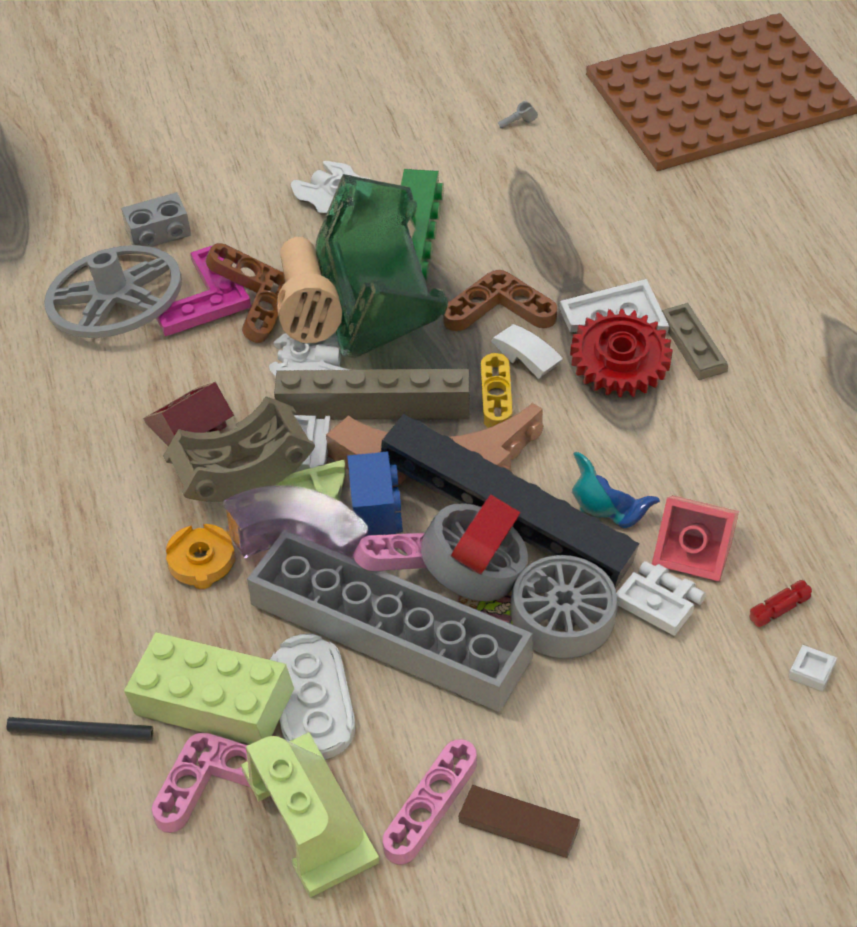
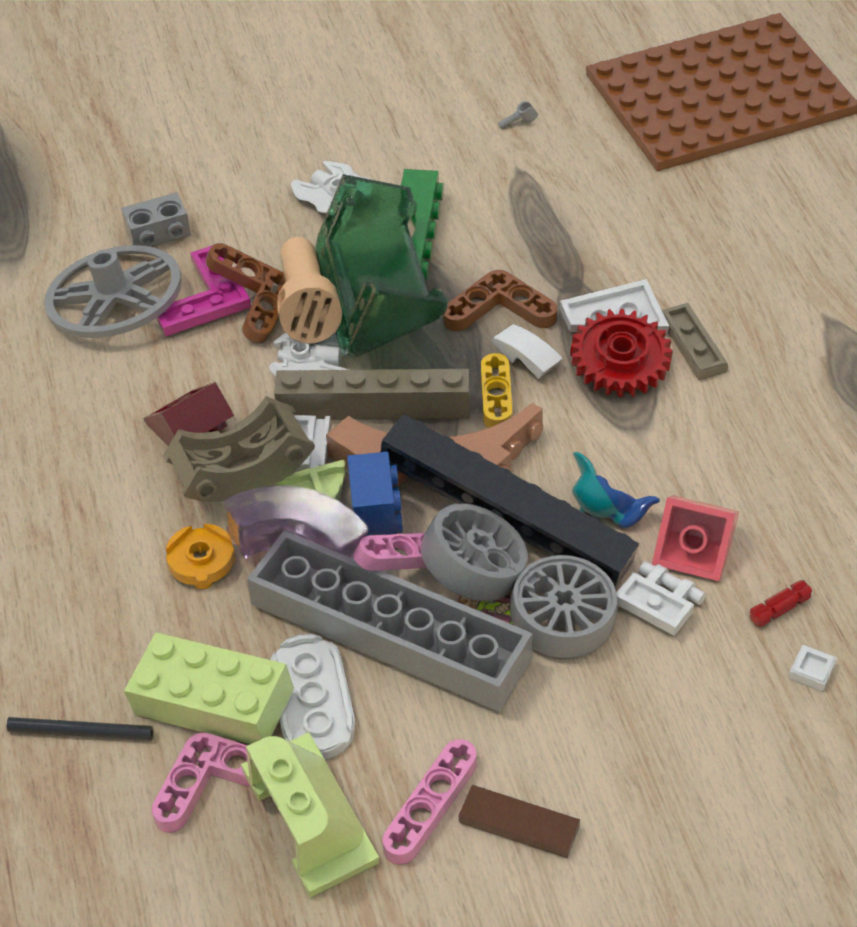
red beam [451,494,521,575] -> none

